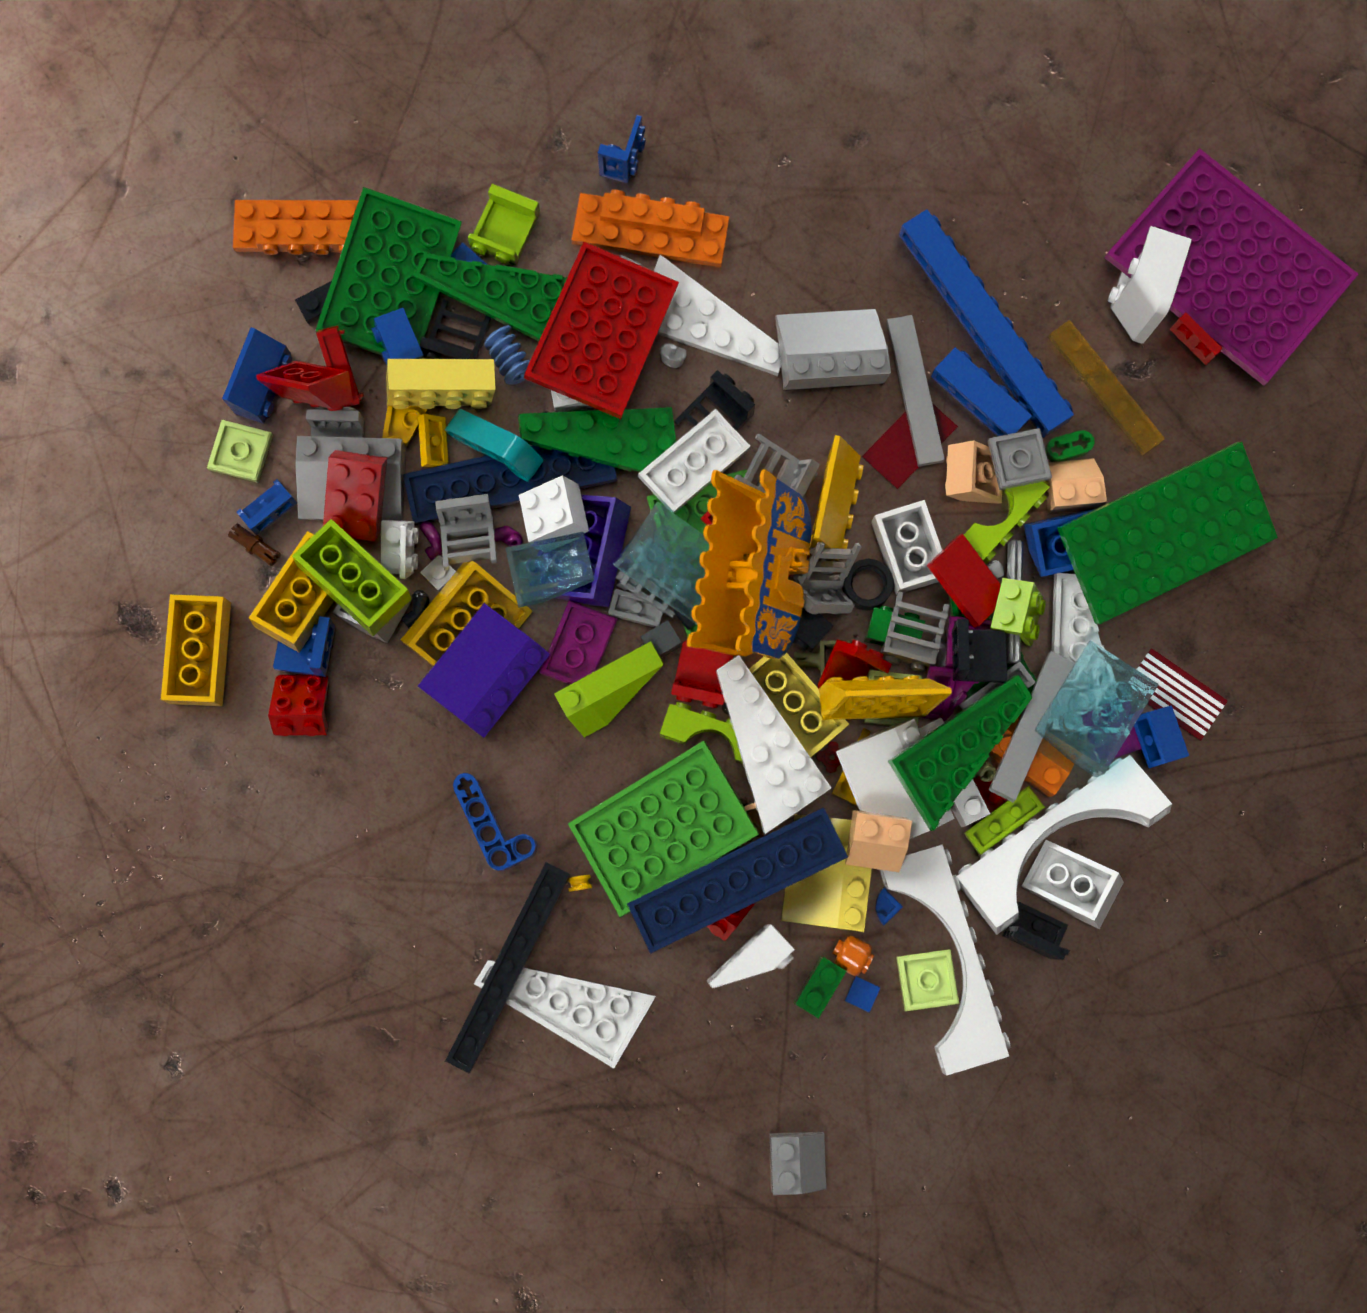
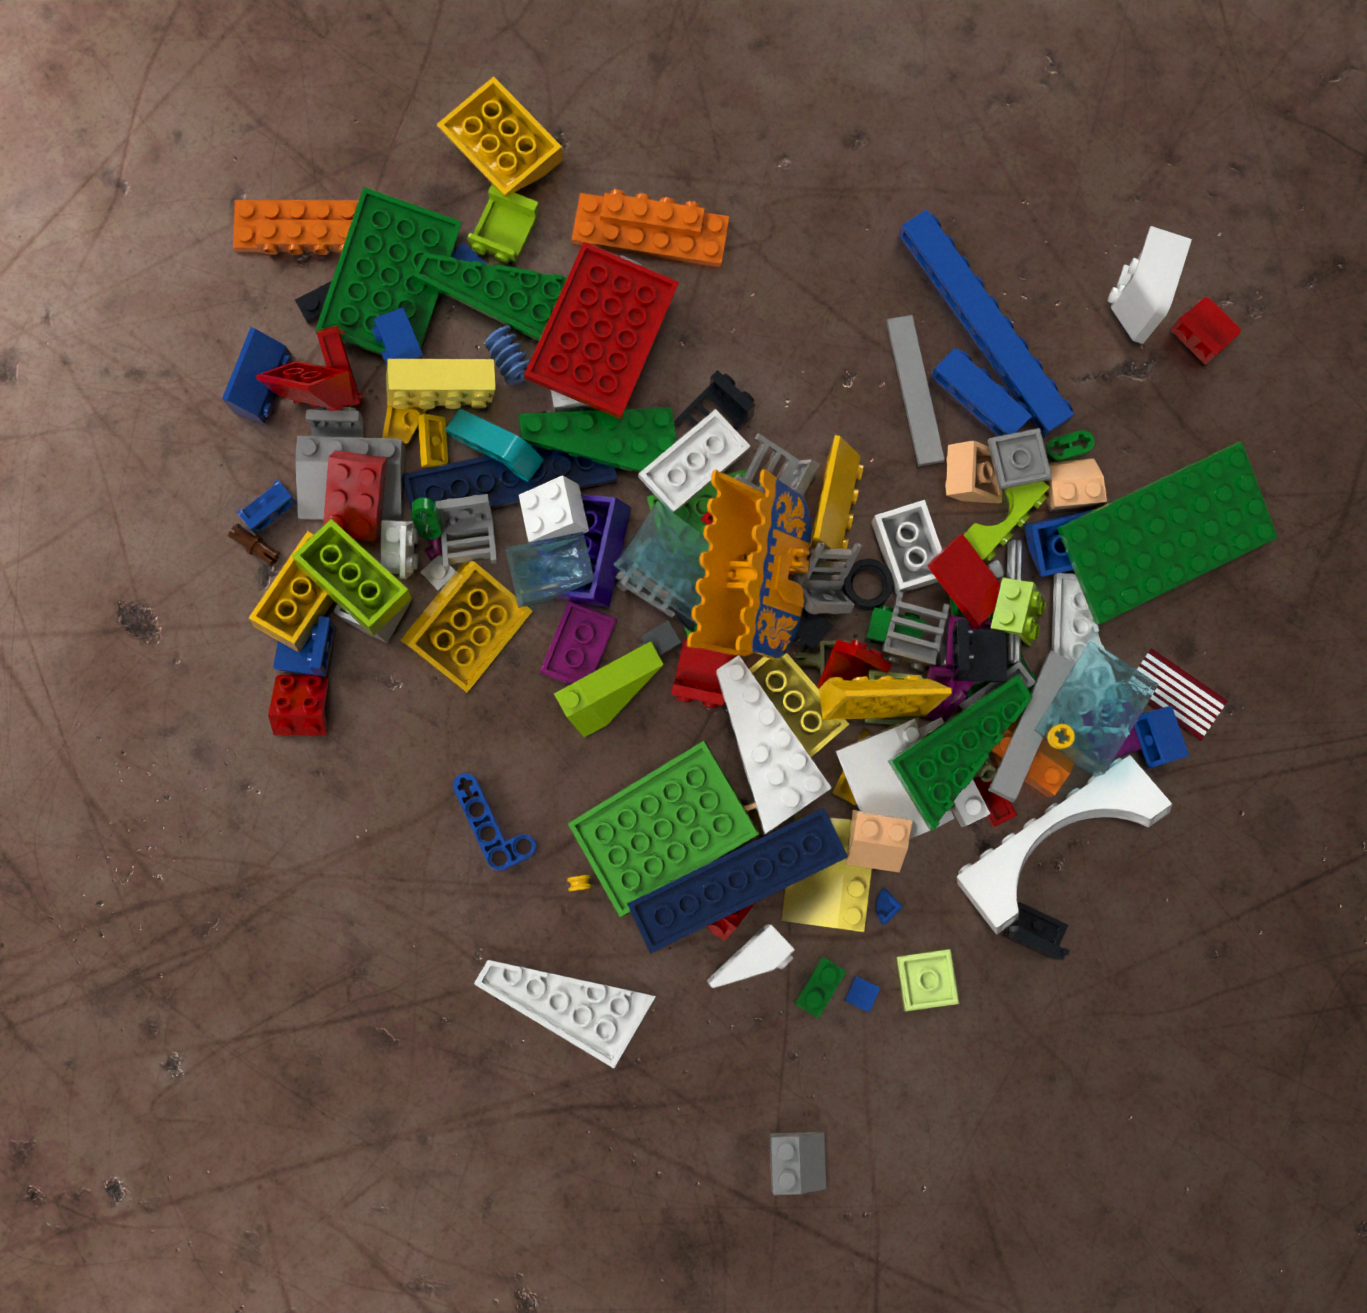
yellow brick [161,595,231,706] -> none
yellowish green tile [207,420,273,483] -> none
black arm [401,590,430,629] -> none
dark purple slope [417,603,550,738] -> none
black plate [419,299,491,359] -> none
black plate [445,862,571,1074] -> none
magenta arm [485,526,523,549] -> none
blue bracket [598,115,646,183] -> none
light grey plate [608,589,663,628] -> none
white wing [654,255,781,376] -> none
light grey piece [660,343,687,368] -> none
lime arch [660,702,743,765] -> none
light grey slope [775,309,891,390] -> none
red plate [816,741,841,773] -> none
orange head [832,936,875,977] -> none
dark red sticker [862,403,958,489] -> none
white arch [879,845,1011,1076] -> none
lime tile [964,786,1045,855] -> none
white slope [1022,840,1124,929] -> none
clear yellow tile [1048,320,1165,456] -> none
magenta plate [1104,148,1358,386] -> none
none -> green beam [411,498,442,539]
none -> yellow slope [437,76,563,197]
none -> yellow bush [1047,724,1075,750]

